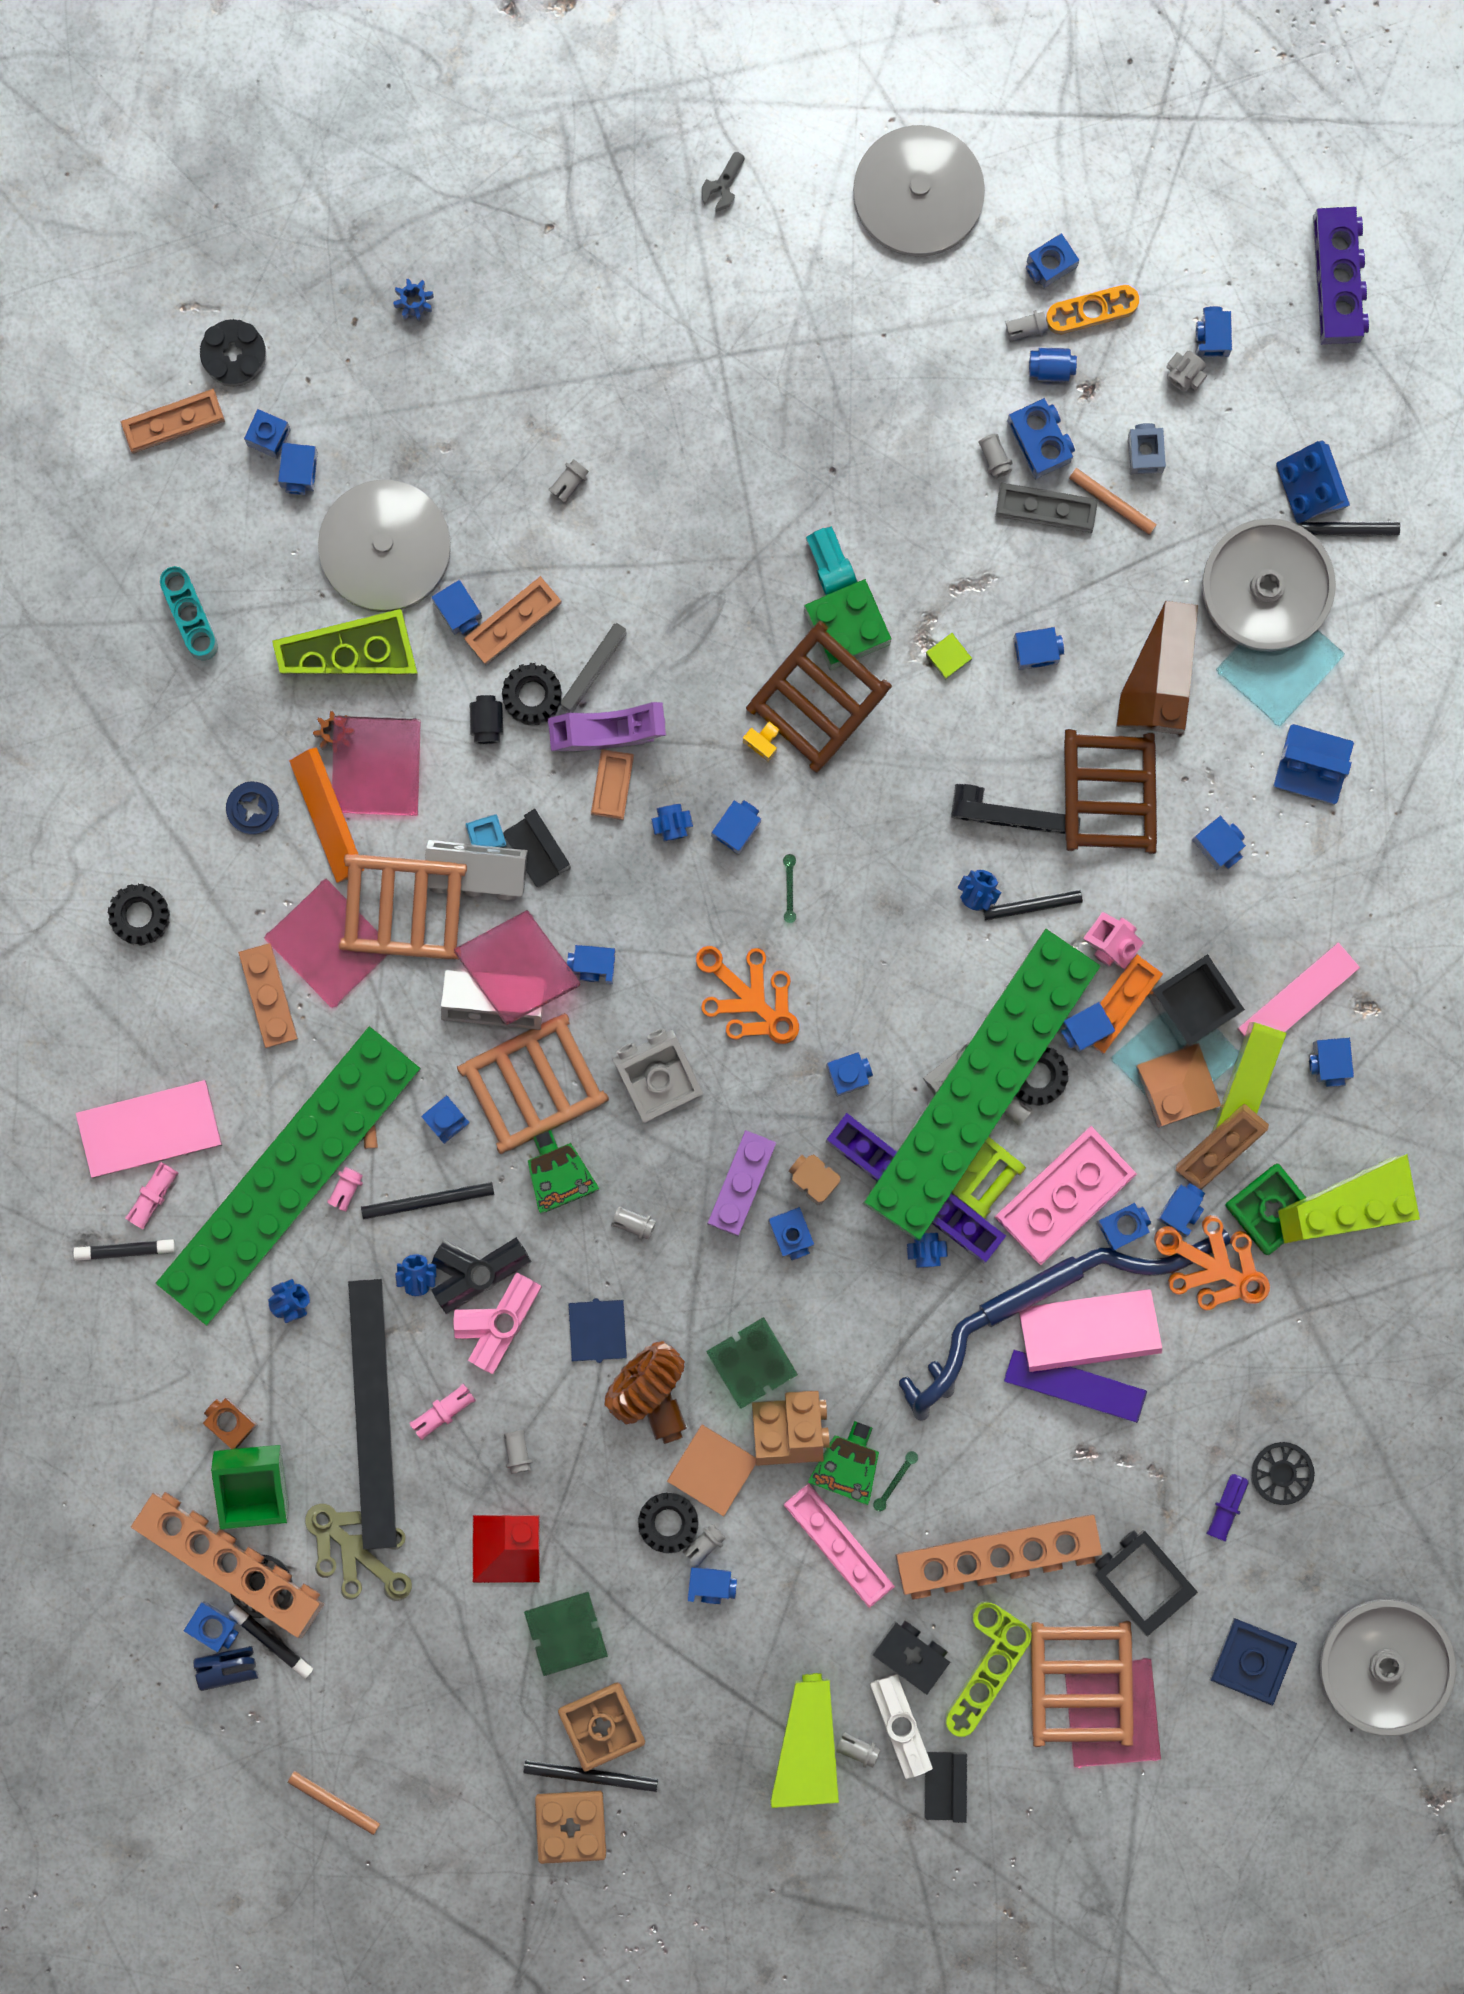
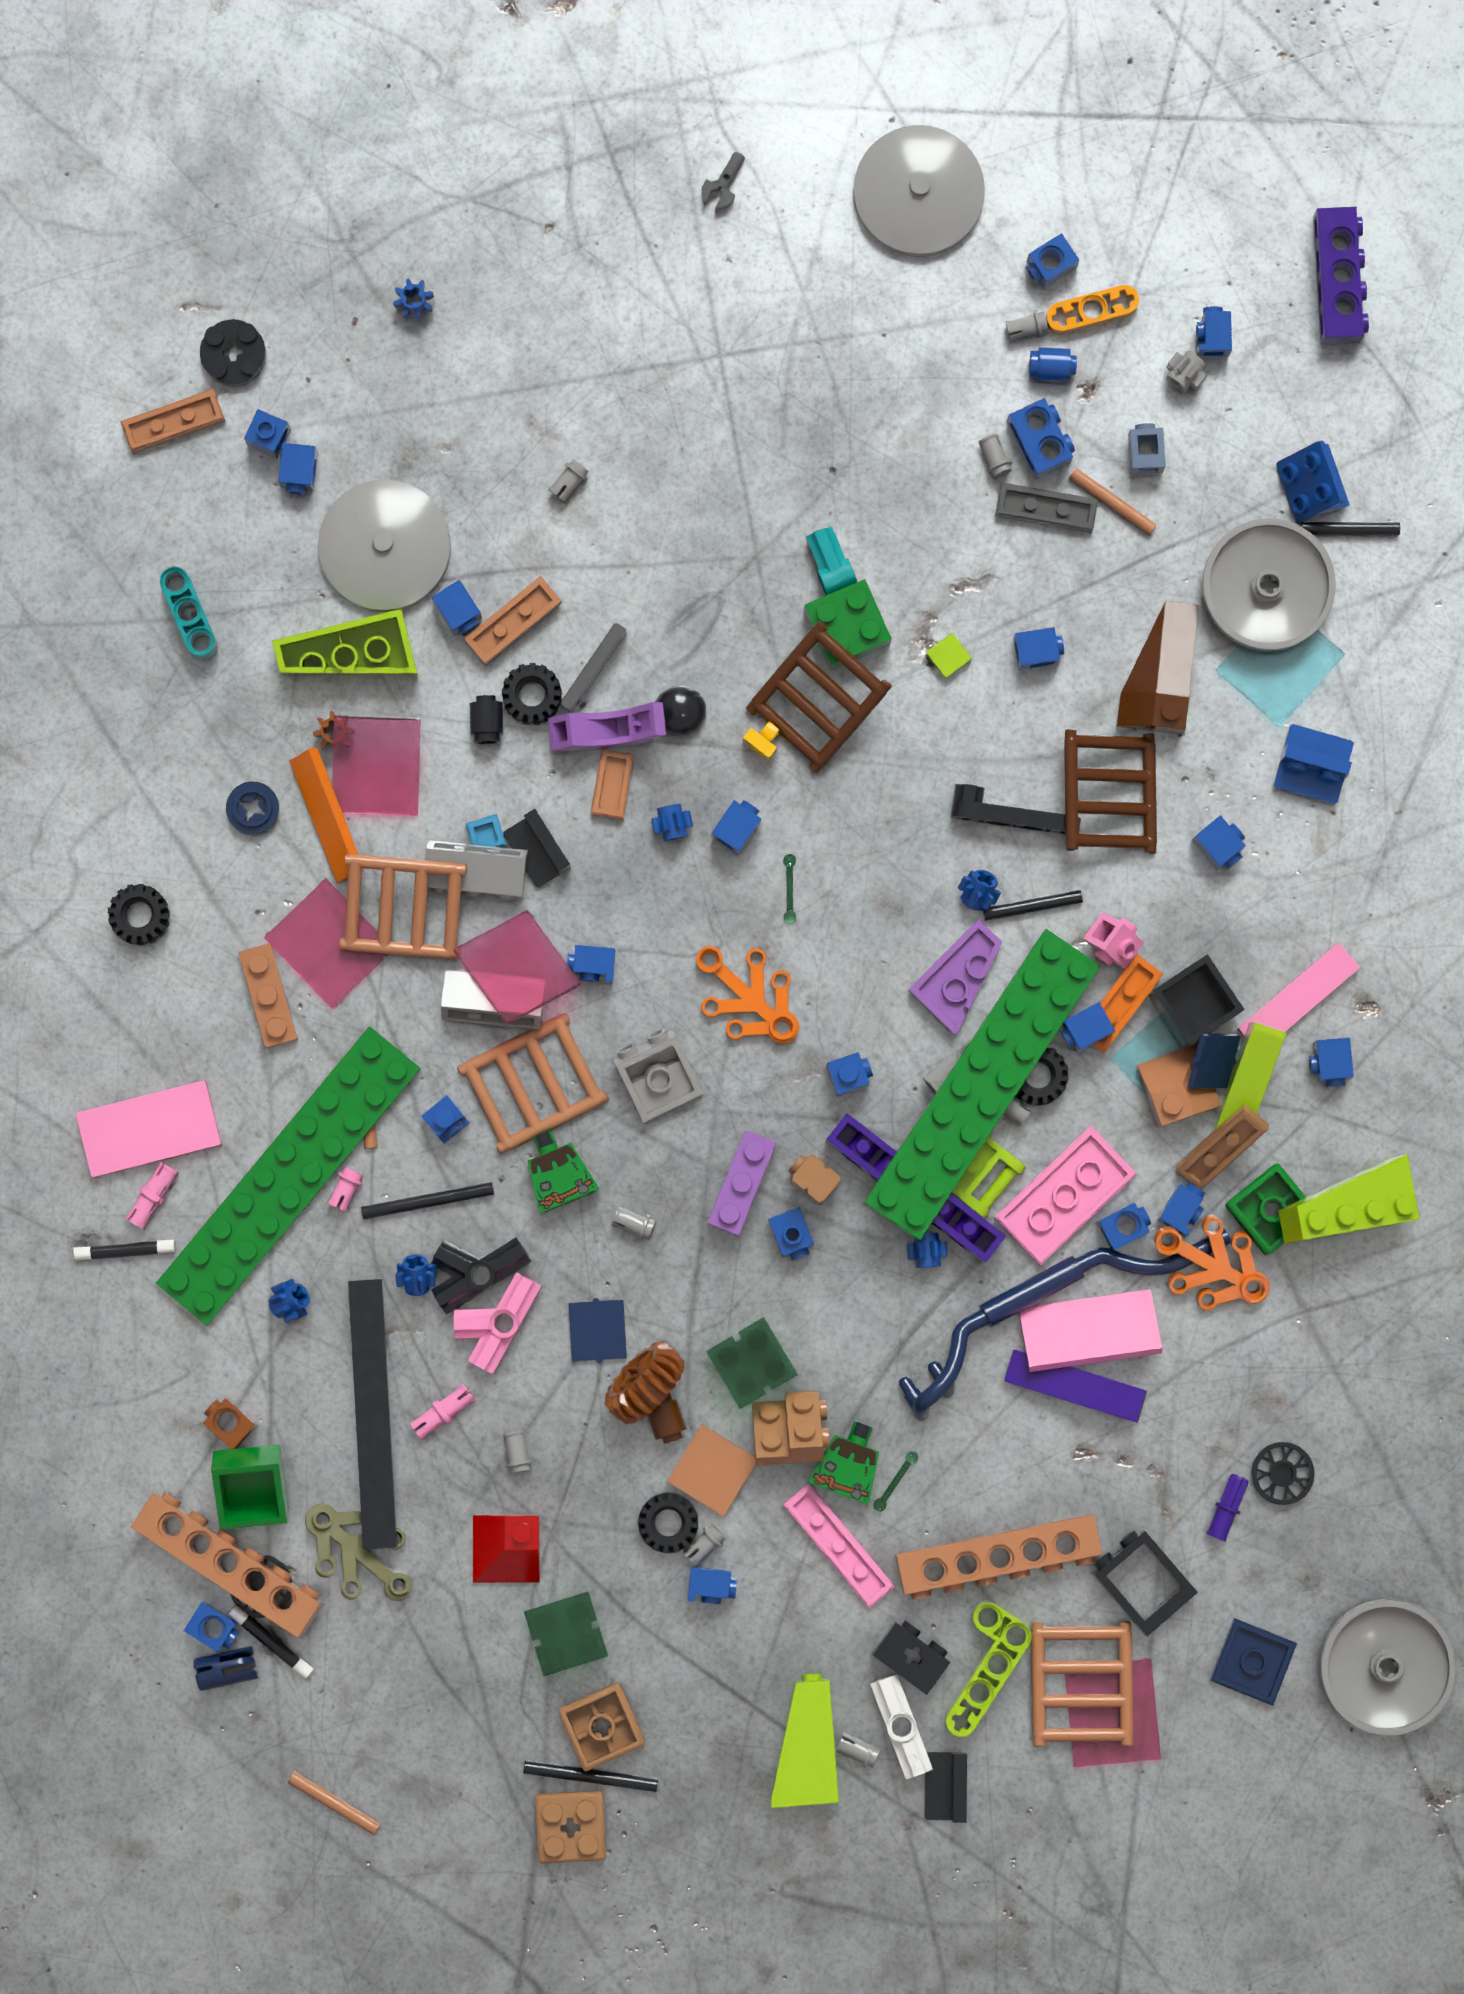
none -> black hair [655,686,706,736]
none -> medium lavender wing [908,919,1002,1037]
none -> dark blue piece [1187,1034,1241,1089]

